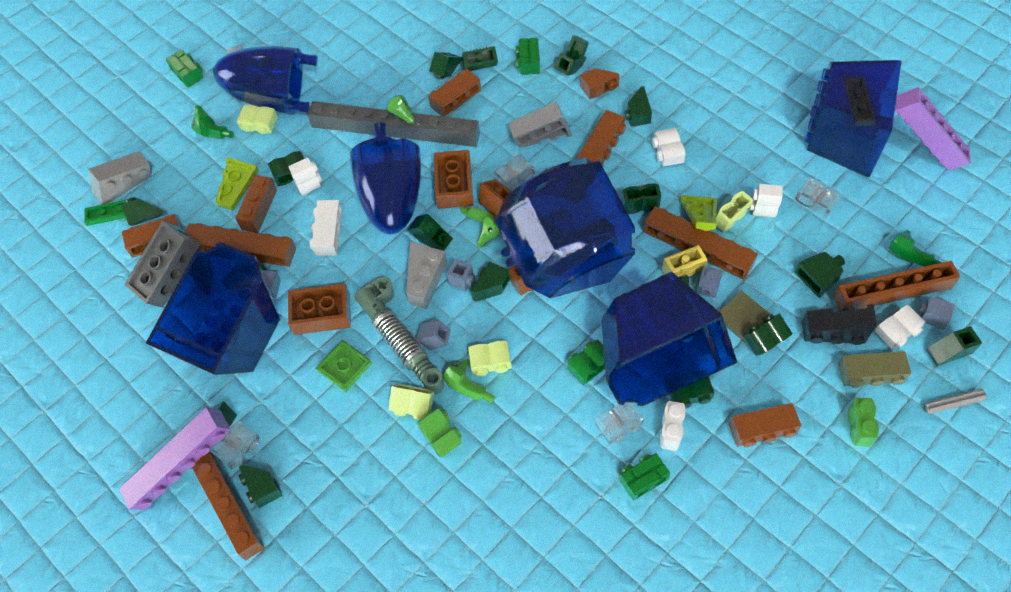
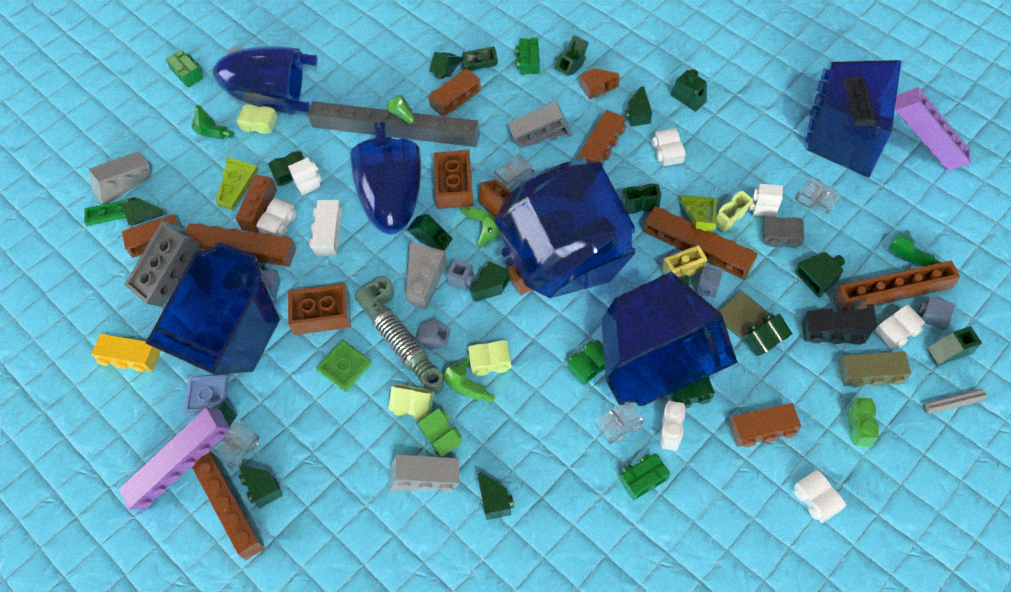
none -> yellow brick [91,334,161,372]
none -> light blue tile [183,375,229,416]
none -> white brick [257,198,297,237]
none -> light grey wedge [389,454,459,492]
none -> dark green slope [477,472,514,520]
none -> dark green torso [671,69,707,112]
none -> dark grey brick [763,217,805,248]
none -> white brick [794,470,846,523]

